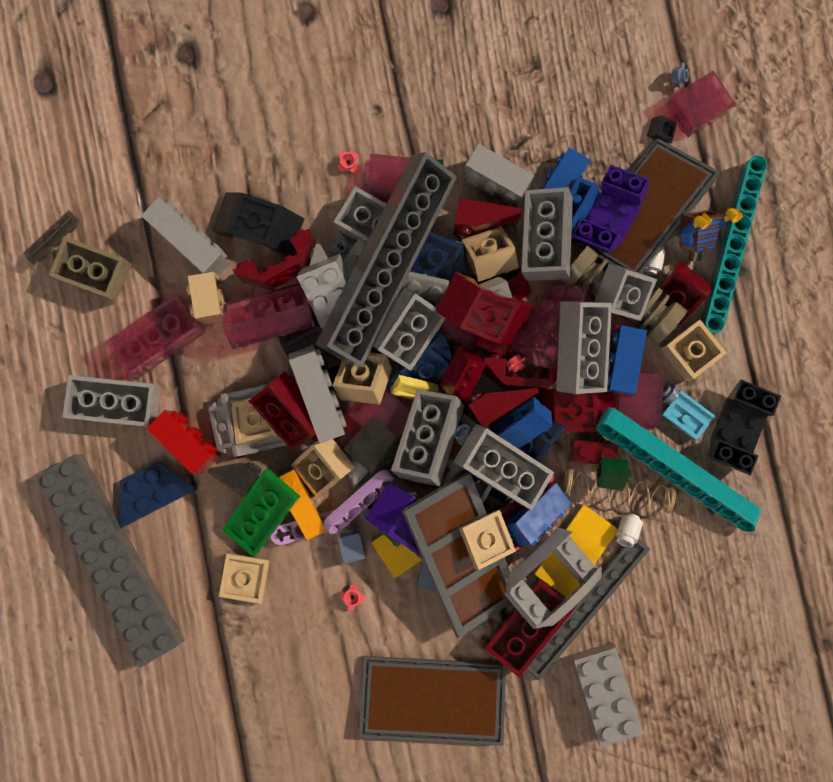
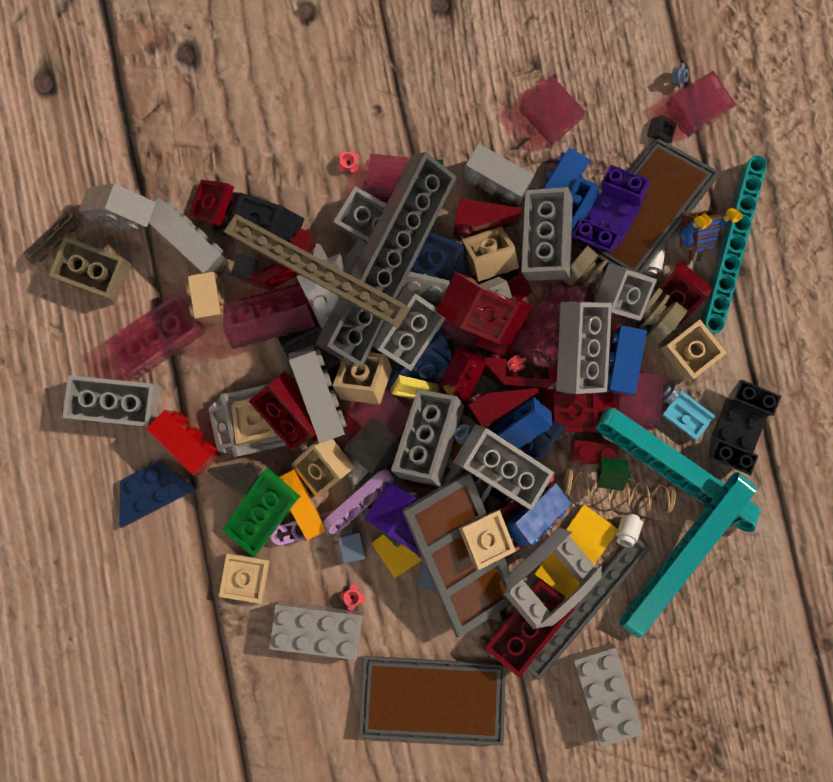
dark grey brick [36,454,185,668] -> none
sand blue plate [329,235,354,260] -> none
none -> light grey brick [78,183,156,231]
none -> dark red plate [187,179,235,226]
none -> dark tan plate [224,214,410,329]
none -> black slope [230,254,258,282]
none -> light grey brick [269,601,364,660]
none -> clear pink brick [519,76,586,146]
none -> teal beam [619,472,757,638]

